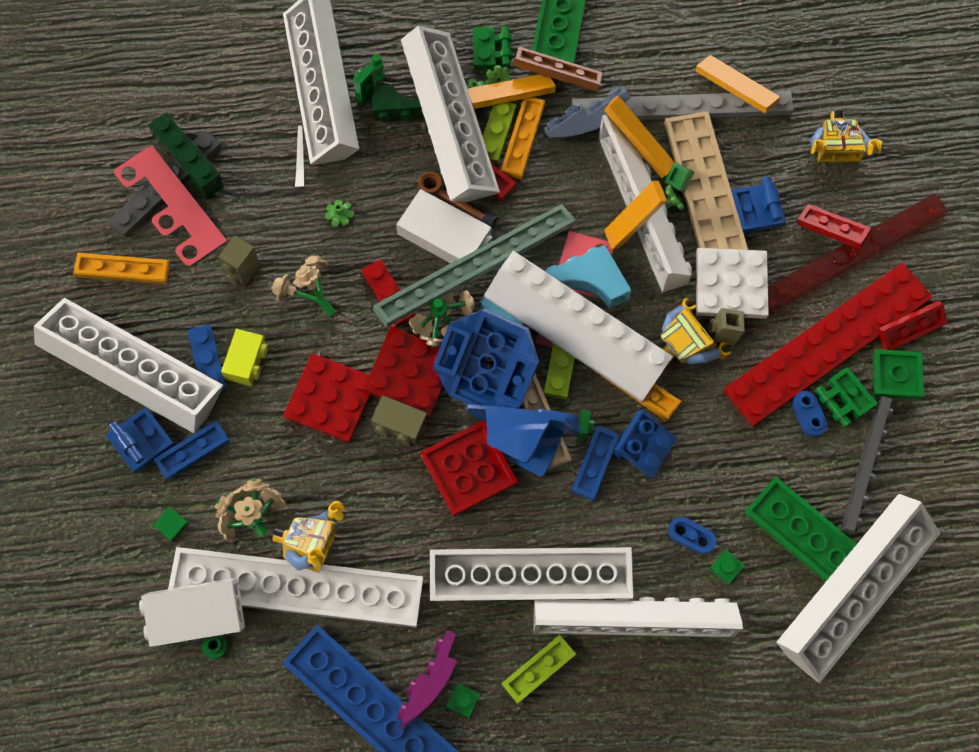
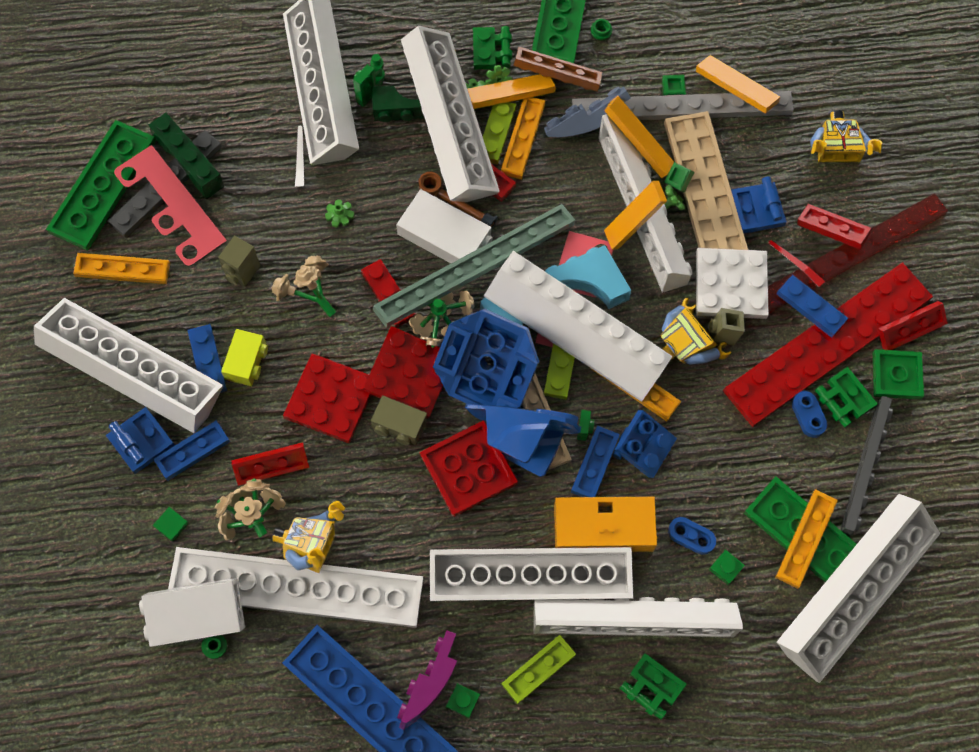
none -> green plate [46,120,156,251]
none -> red plate [231,442,309,486]
none -> light orange brick [554,497,657,552]
none -> green plate [591,19,612,40]
none -> green plate [619,653,686,720]
none -> green tile [662,75,686,96]
none -> red sticker [768,240,825,287]
none -> light orange tile [775,489,838,589]
none -> blue plate [777,275,848,338]

